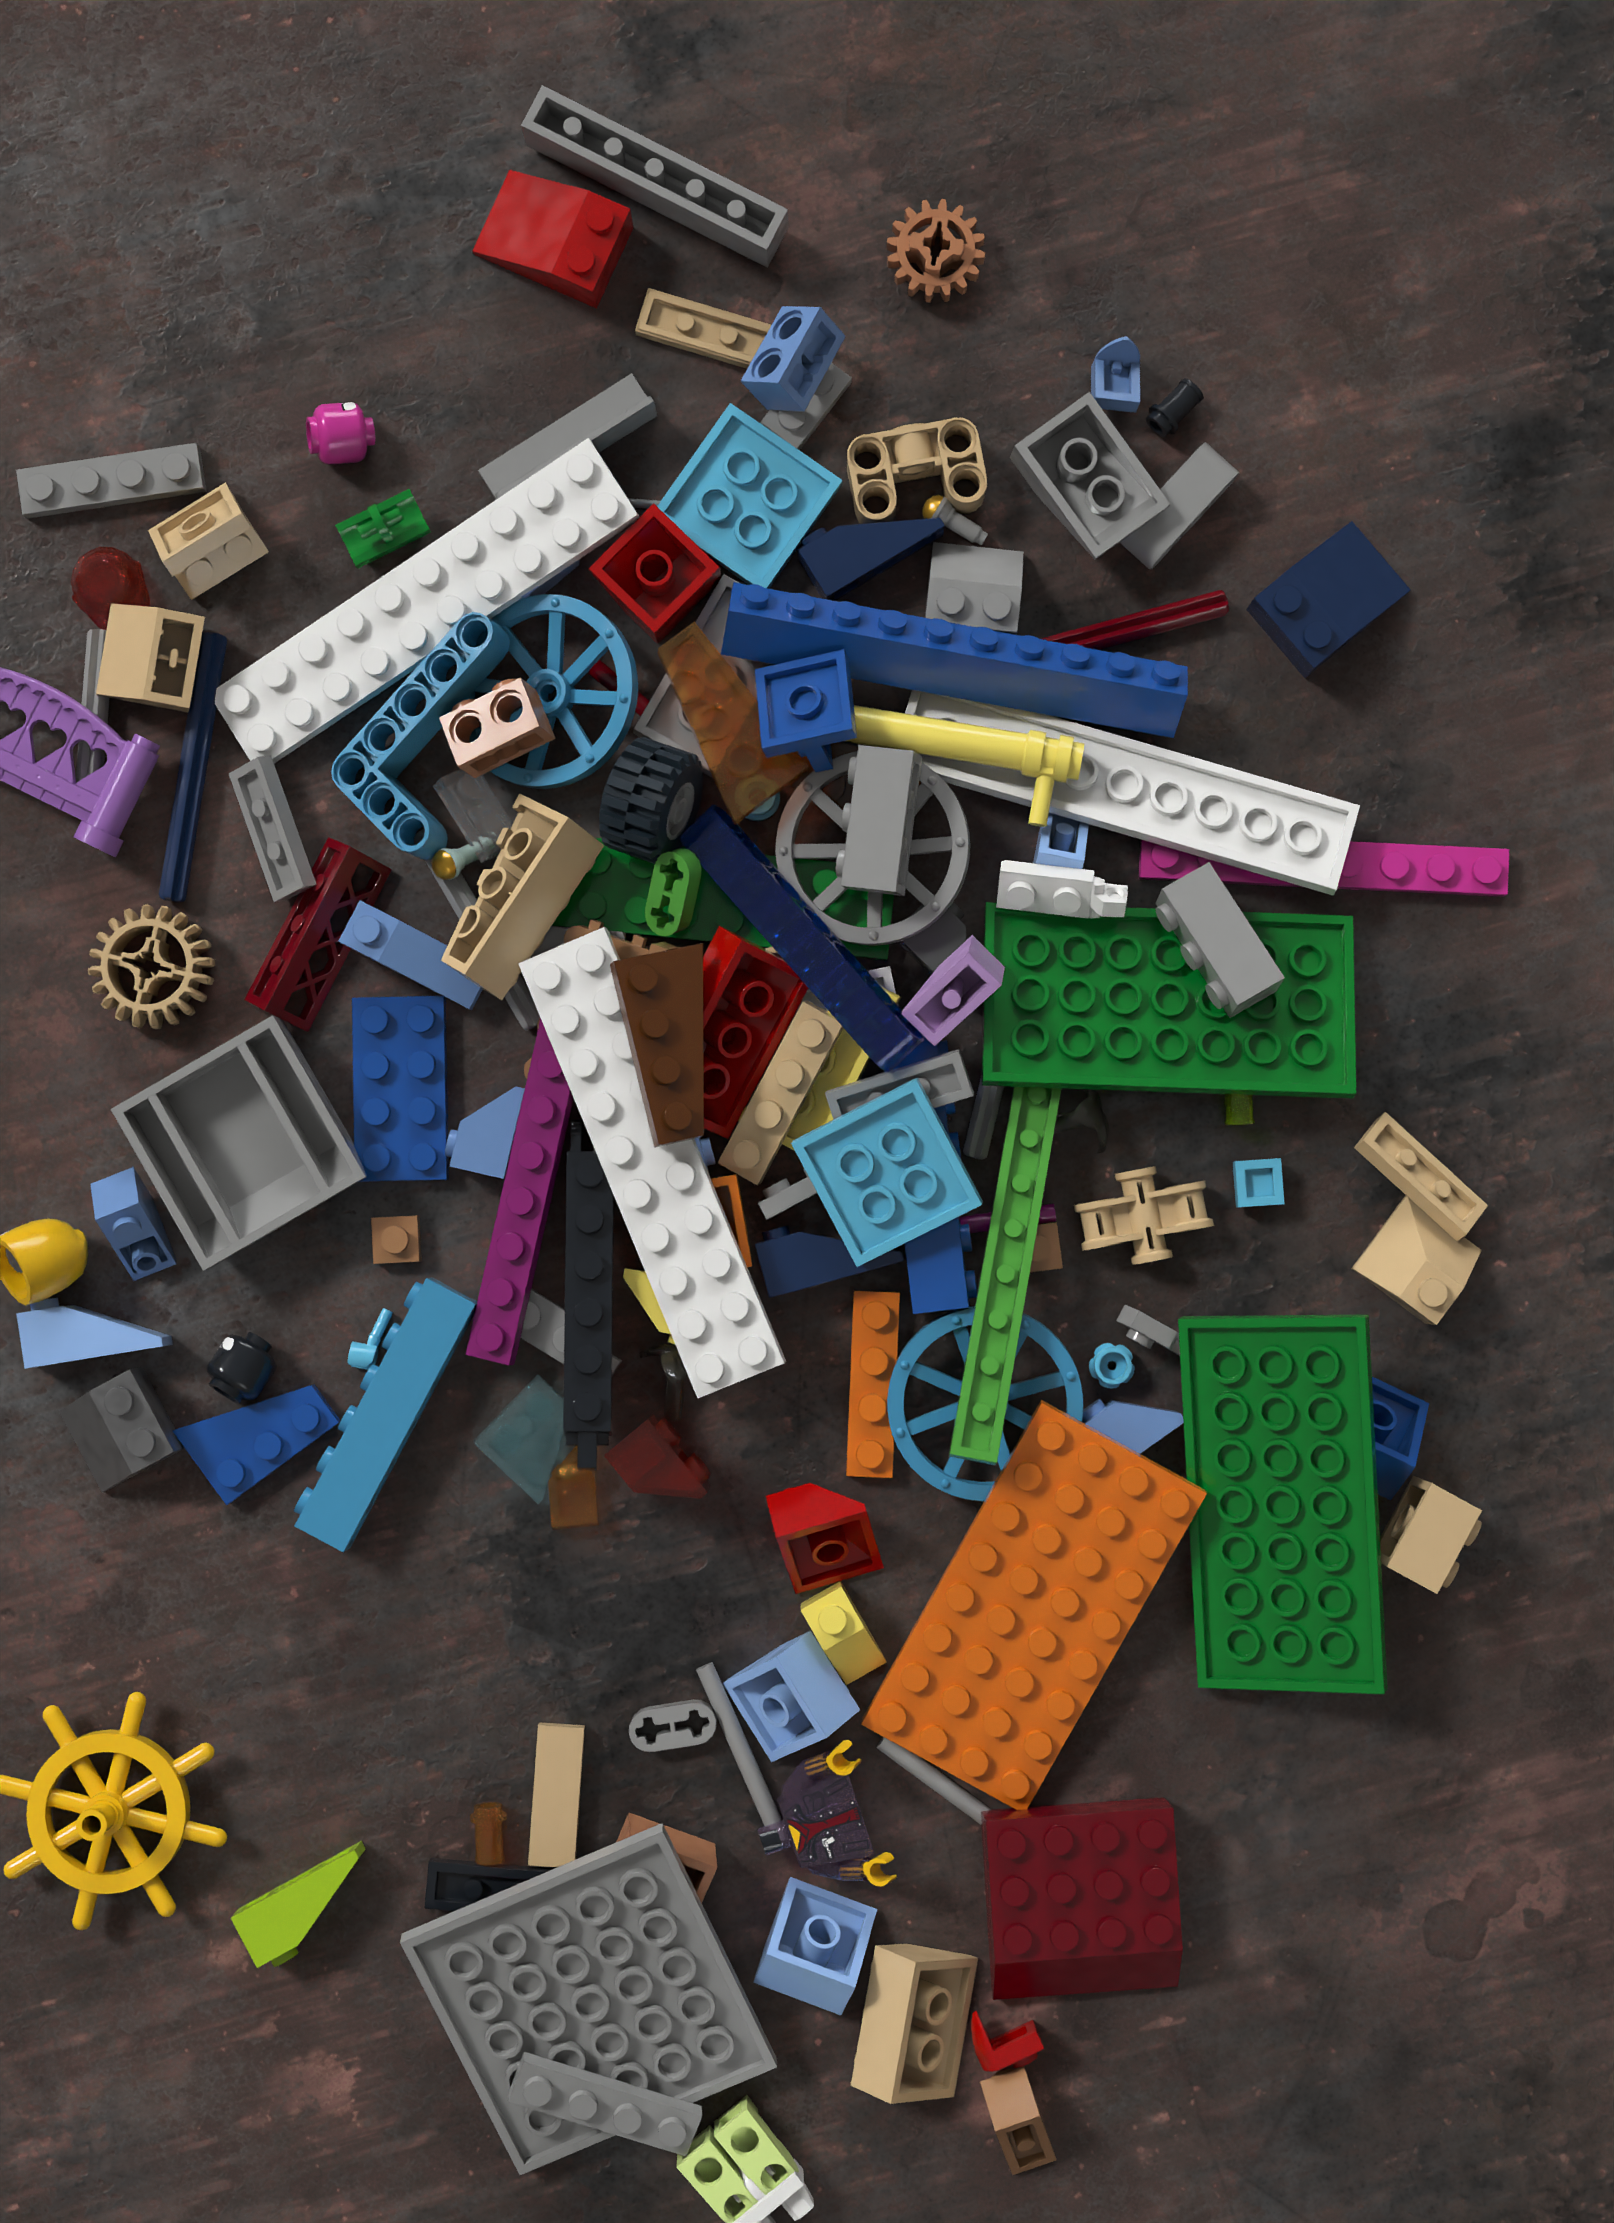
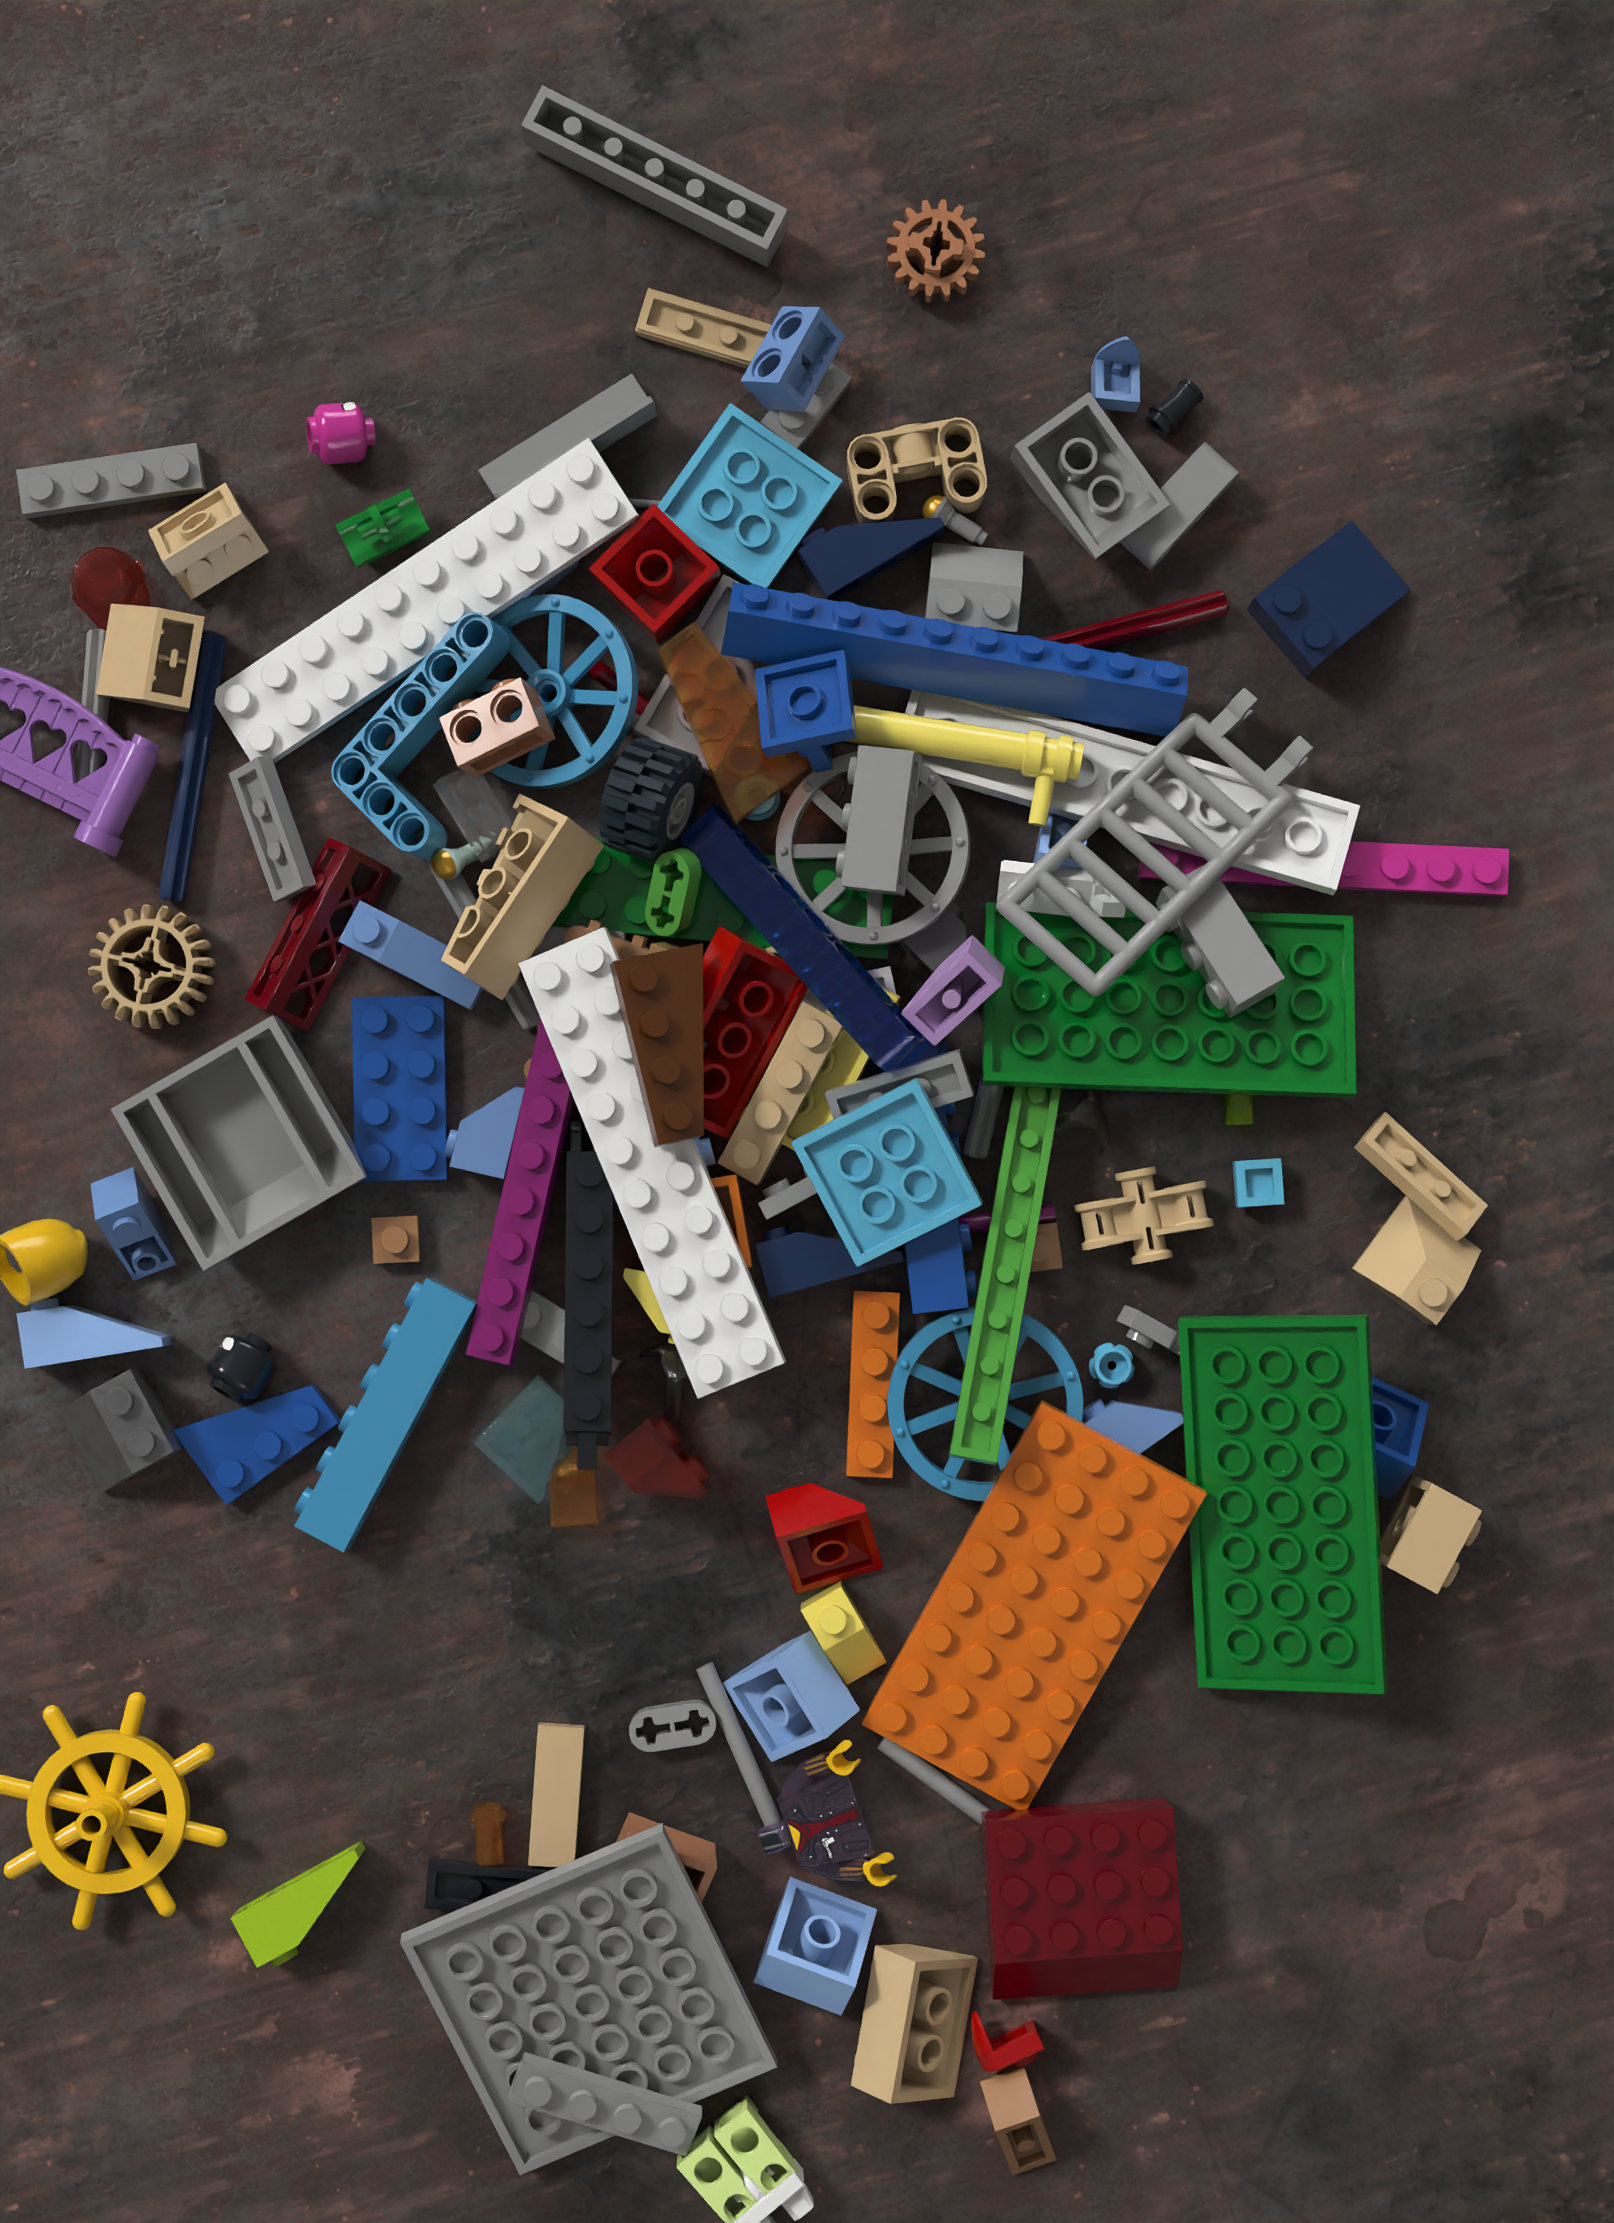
medium azure hand [348,1308,393,1370] -> none
red slope [472,170,634,309] -> none
none -> light grey bar [996,688,1313,996]

